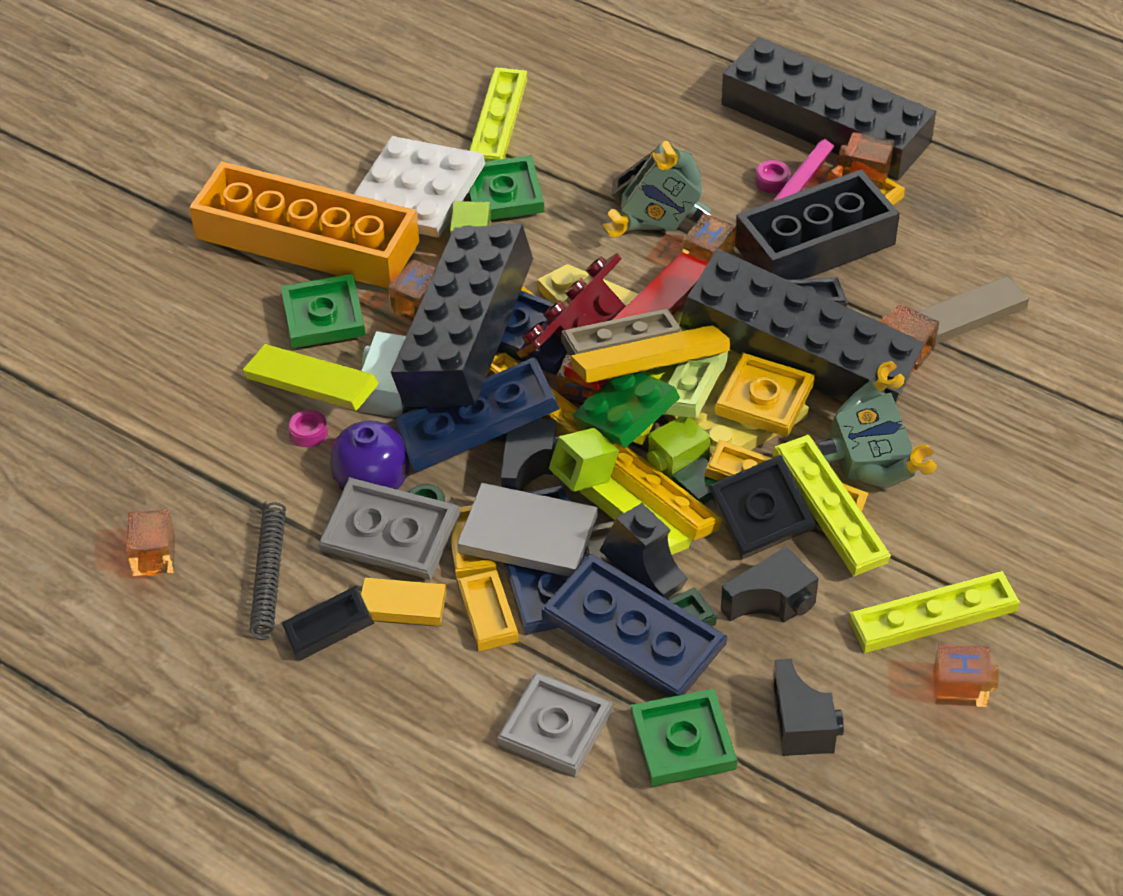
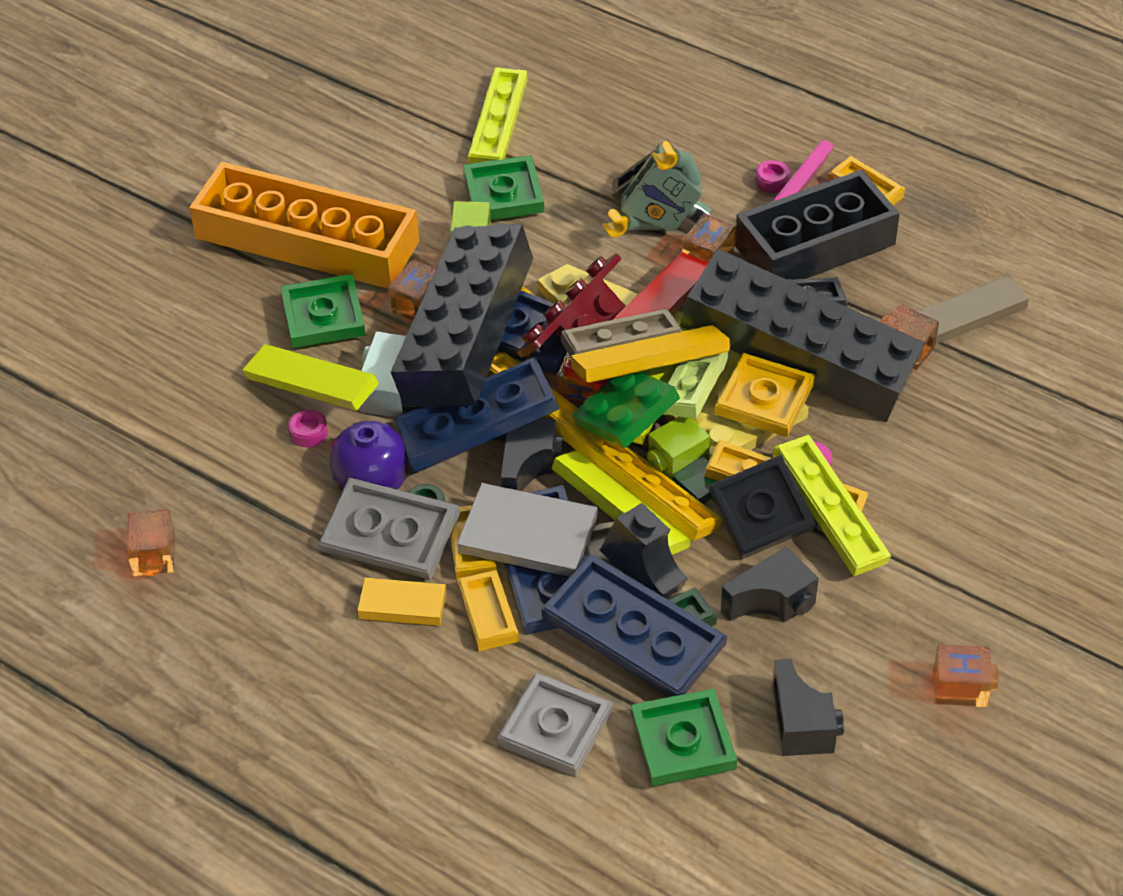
dark grey piece [249,501,286,639] -> none
black tile [282,585,375,661] -> none
white plate [354,136,486,238] -> none
lime brick [549,428,619,492] -> none
black brick [721,37,936,181] -> none
sand green torso [815,361,937,488] -> none
clear orange brick [838,132,894,190] -> none
neon yellow tile [848,571,1020,653] -> none

